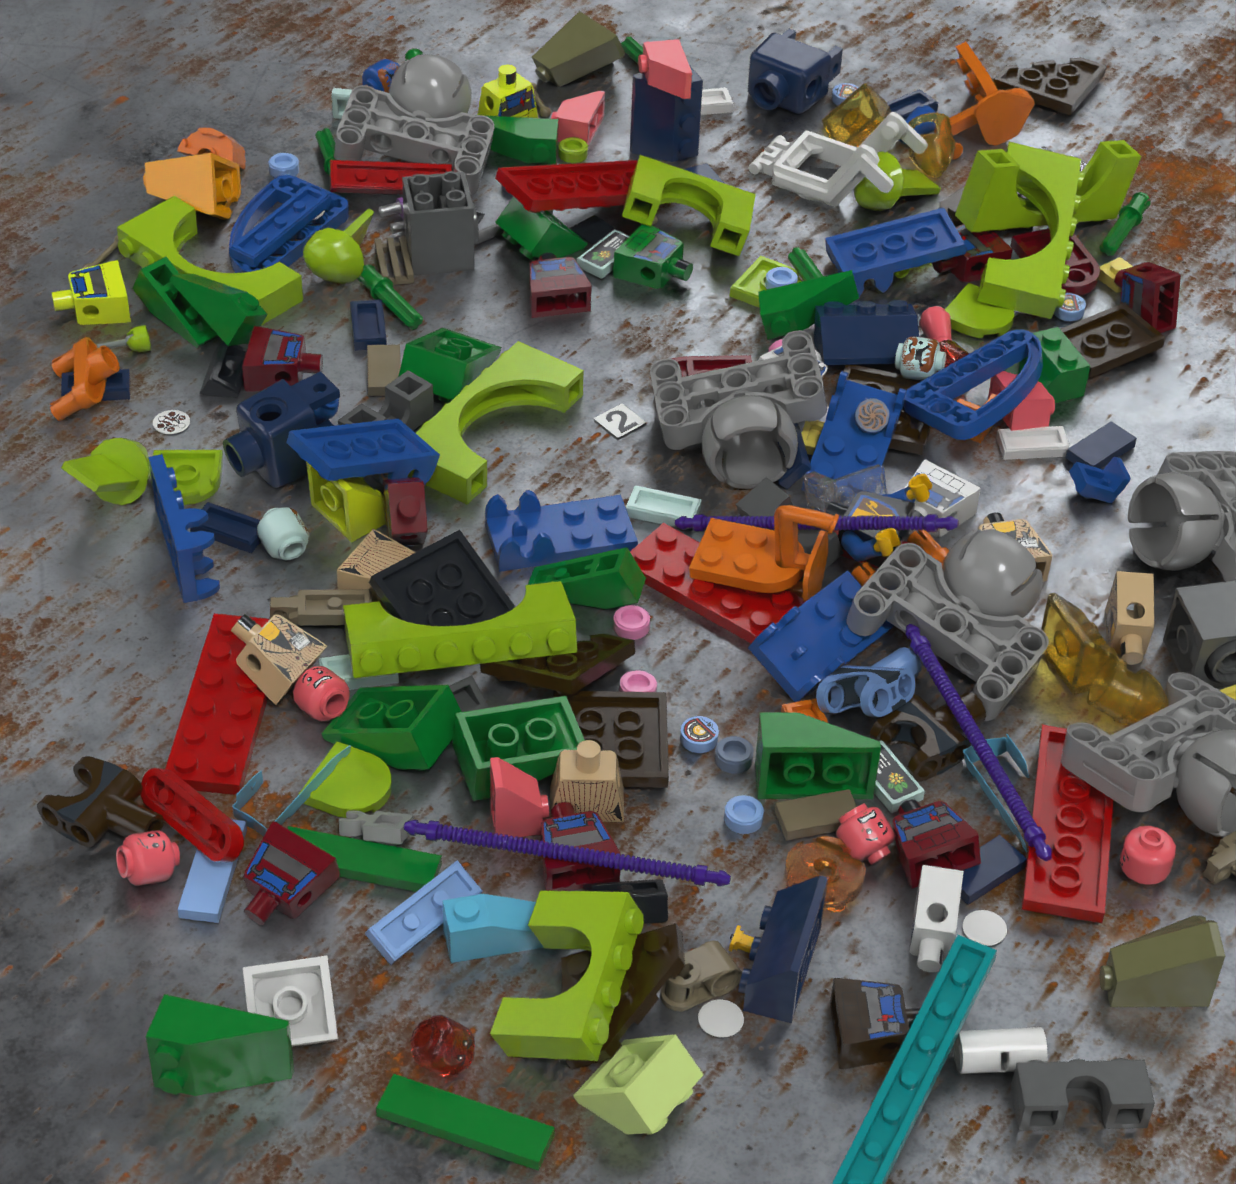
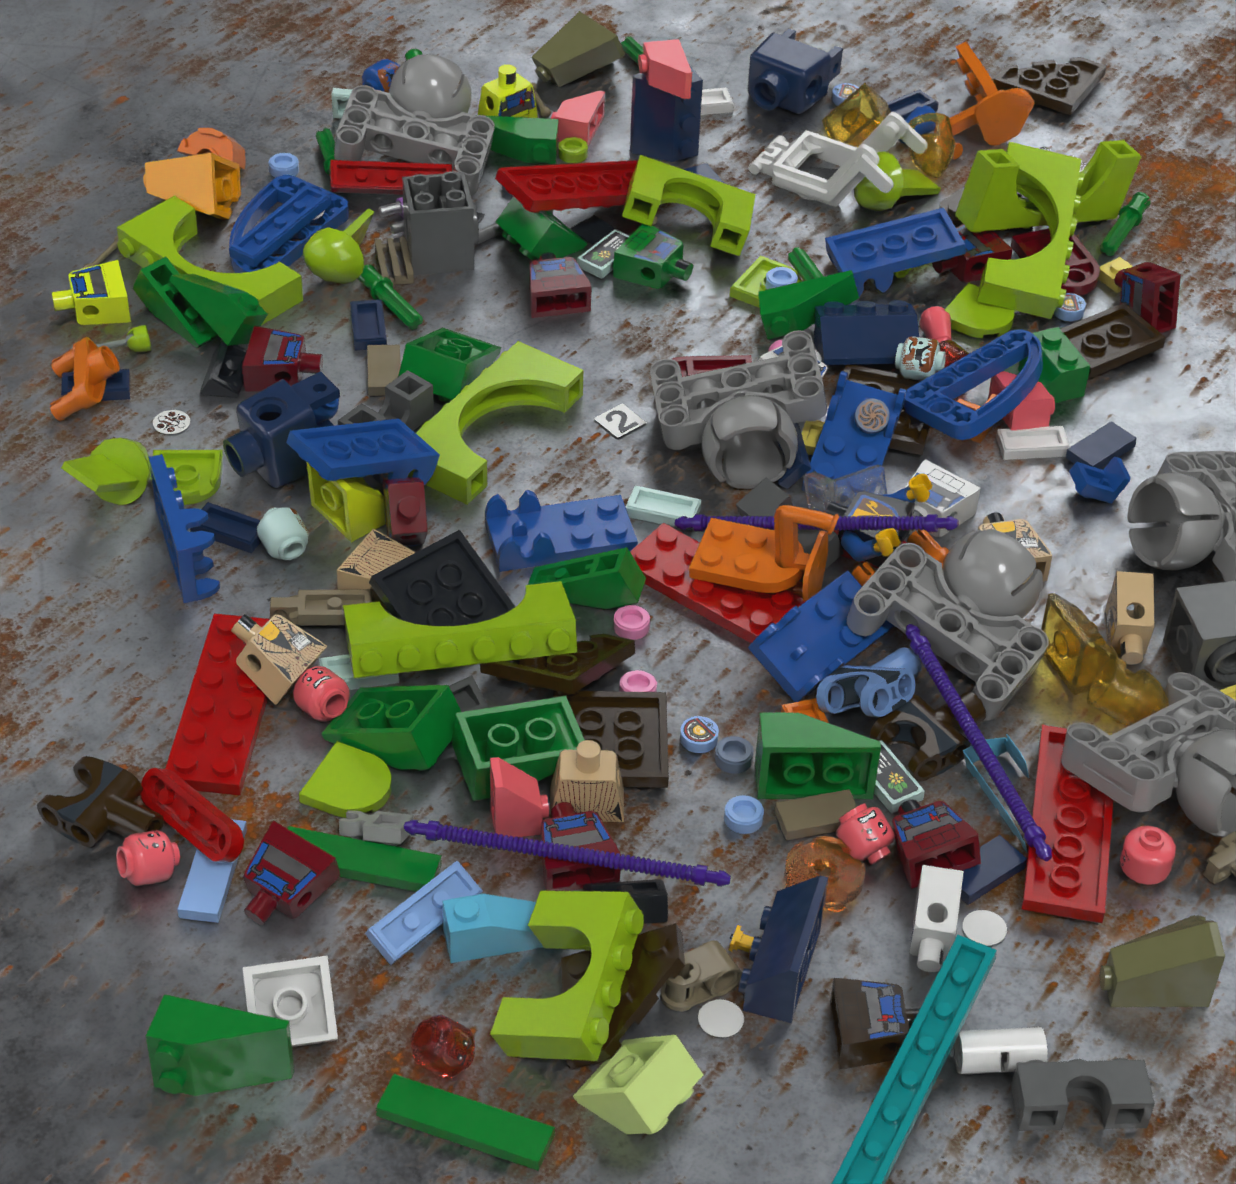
medium azure piece [232,745,351,837] -> none

